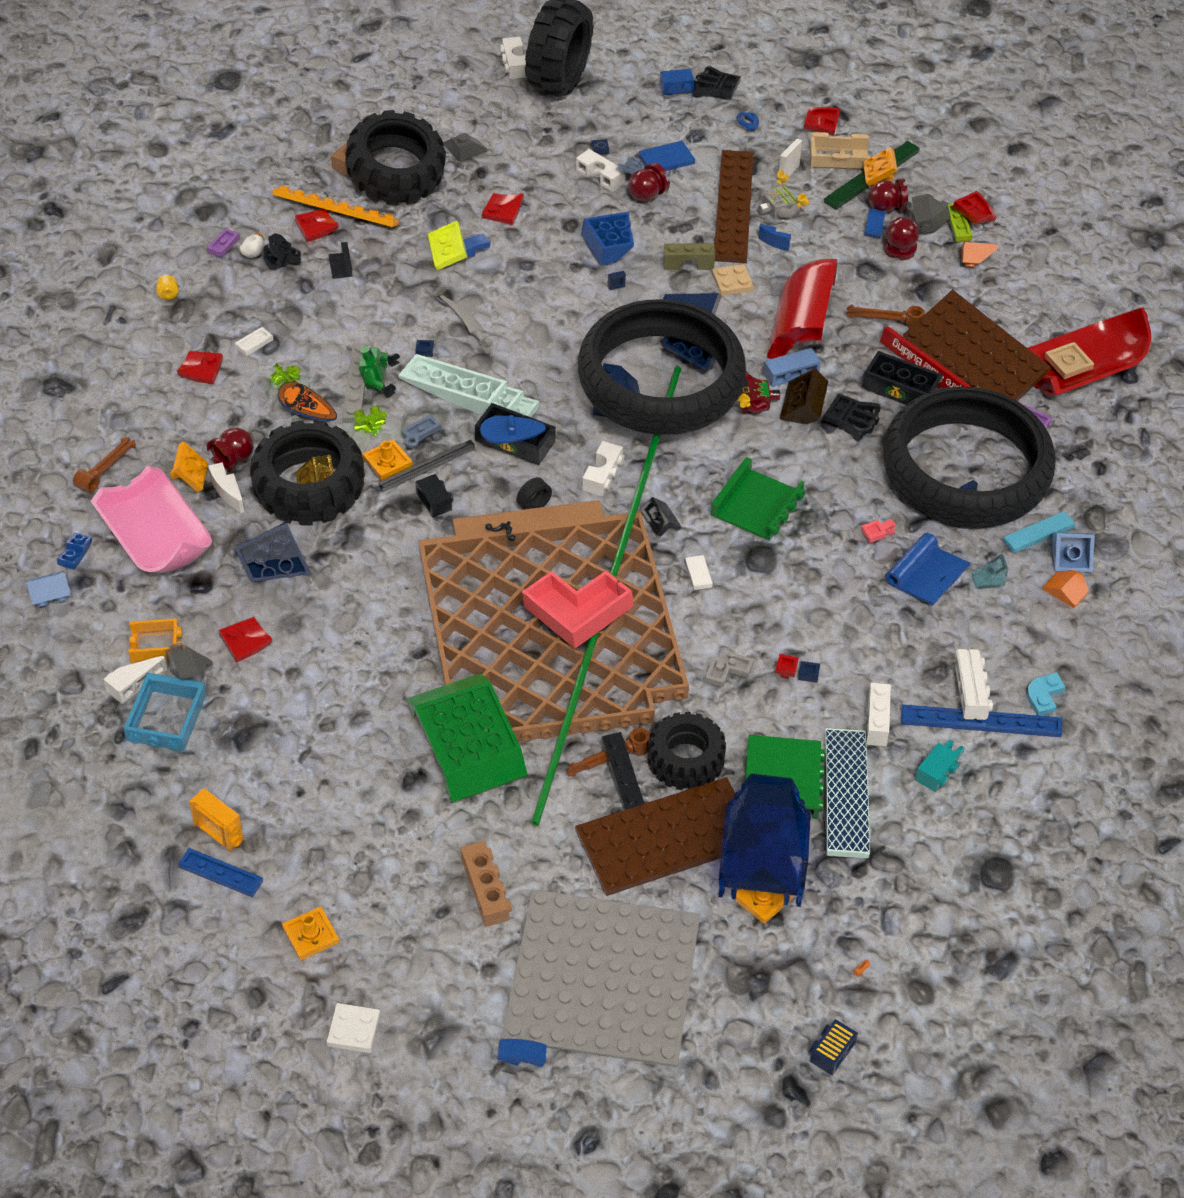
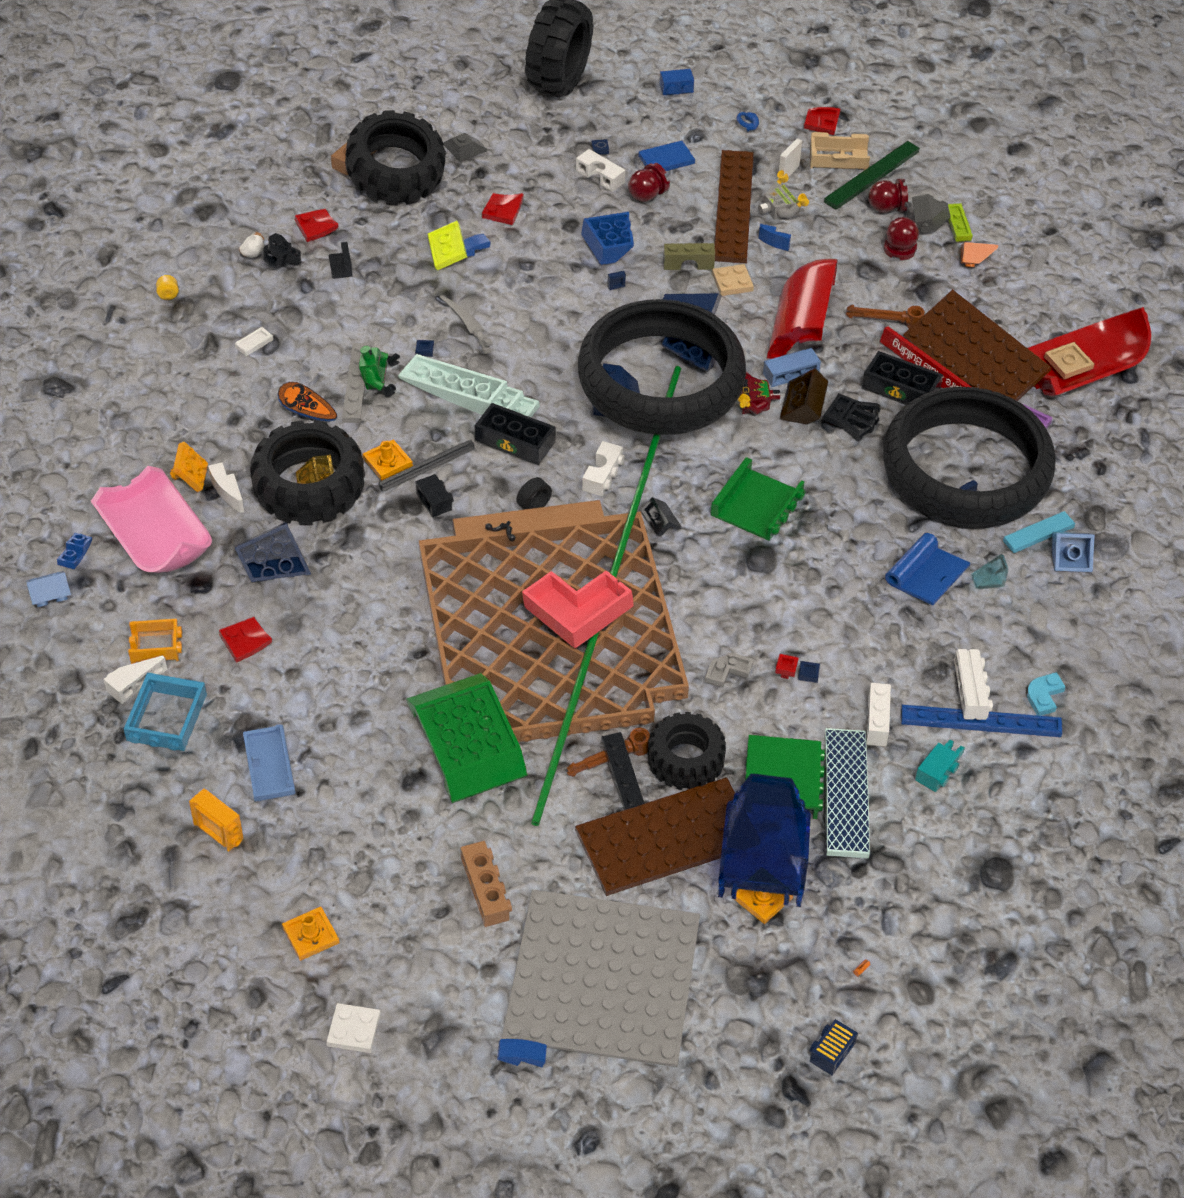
dark orange piece [73,437,136,493] -> none
dark grey slope [165,643,213,680] -> none
red plate [177,351,223,384] -> none
blue tile [178,848,263,898] -> none
dark red tile [206,427,254,473] -> none
medium lavender plate [207,228,240,258] -> none
clear neon green hips [269,363,301,387] -> none
light orange plate [272,185,399,227] -> none
clear neon green hips [354,405,387,436] -> none
sand blue hinge [401,414,441,448] -> none
blue shield [480,415,546,444] -> none
white arch [500,37,526,79] -> none
sand blue hinge [617,157,643,175] -> none
white tile [685,555,712,590] -> none
black plate [693,66,741,99] -> none
coral plate [861,520,896,543] -> none
light orange plate [863,147,898,186] -> none
blue slope [864,208,885,239] -> none
red plate [953,191,997,225] -> none
orange slope [1042,570,1089,608] -> none
none -> medium blue container [243,724,295,801]

